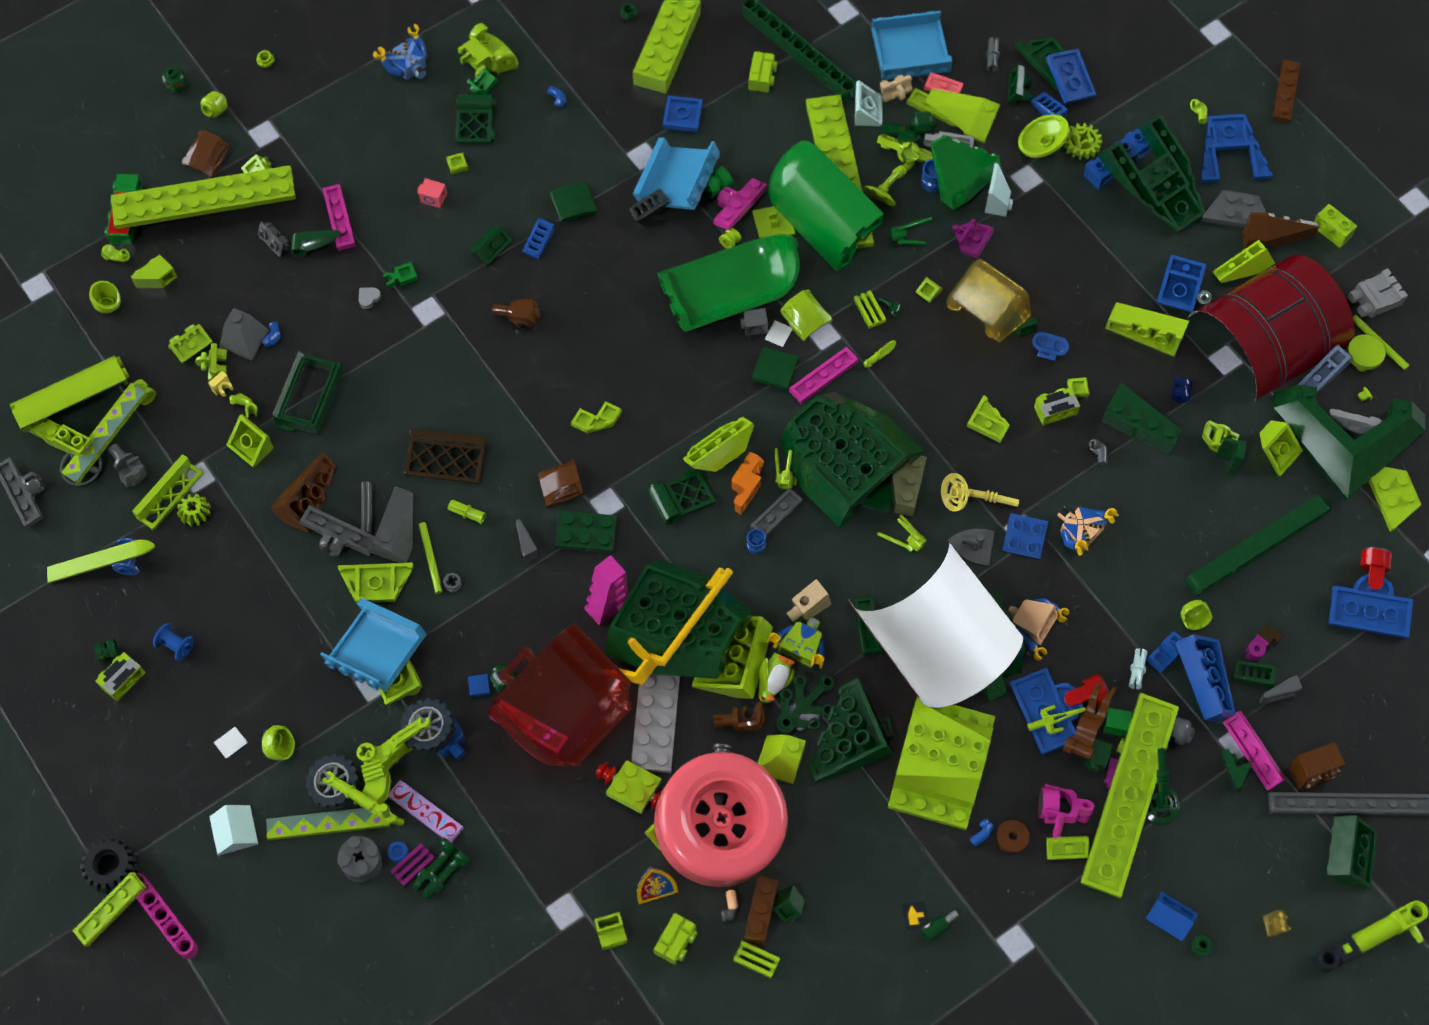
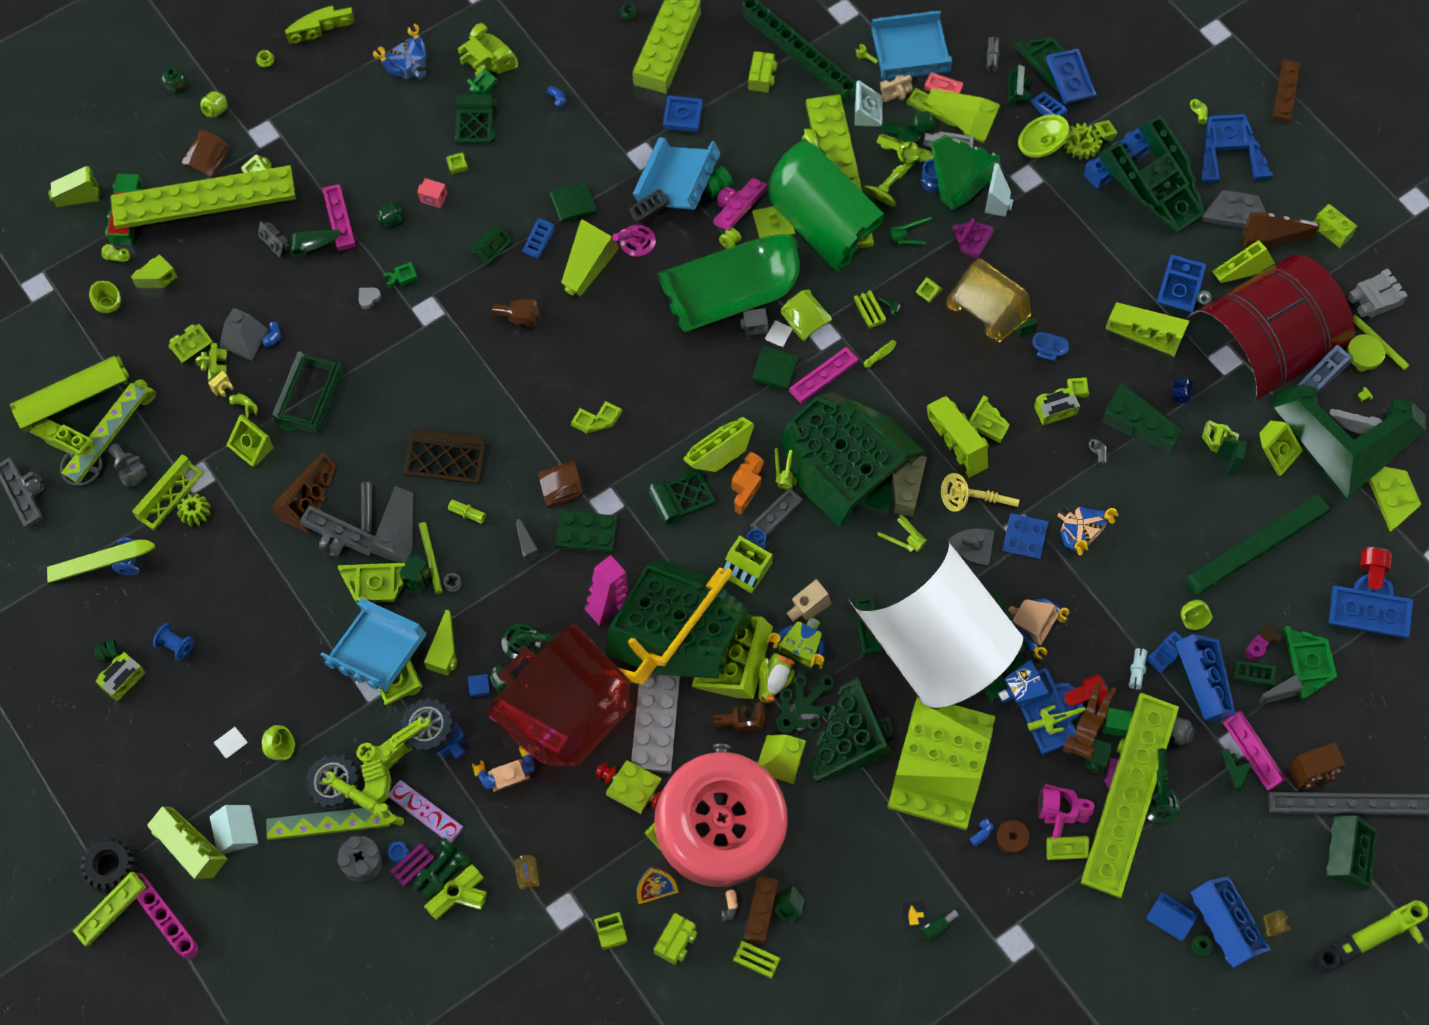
none -> lime slope [49,166,100,207]
none -> lime wedge [147,806,228,879]
none -> lime slope [285,6,355,44]
none -> dark green head [377,202,405,228]
none -> dark green brick [399,556,431,596]
none -> lime slope [424,610,457,676]
none -> lime piece [424,864,487,921]
none -> torso [472,743,535,792]
none -> dark green dish [502,623,552,661]
none -> clear yellow brick [514,855,540,889]
none -> lime slope [561,219,619,297]
none -> dark pink dish [612,225,656,257]
none -> lime slope [721,535,773,594]
none -> lime piece [802,129,819,148]
none -> lime hand [856,44,879,64]
none -> lime wedge [927,396,989,478]
none -> blue torso [998,660,1049,707]
none -> lime slope [1095,120,1118,142]
none -> blue slope [1190,876,1271,968]
none -> green wing [1283,626,1337,701]

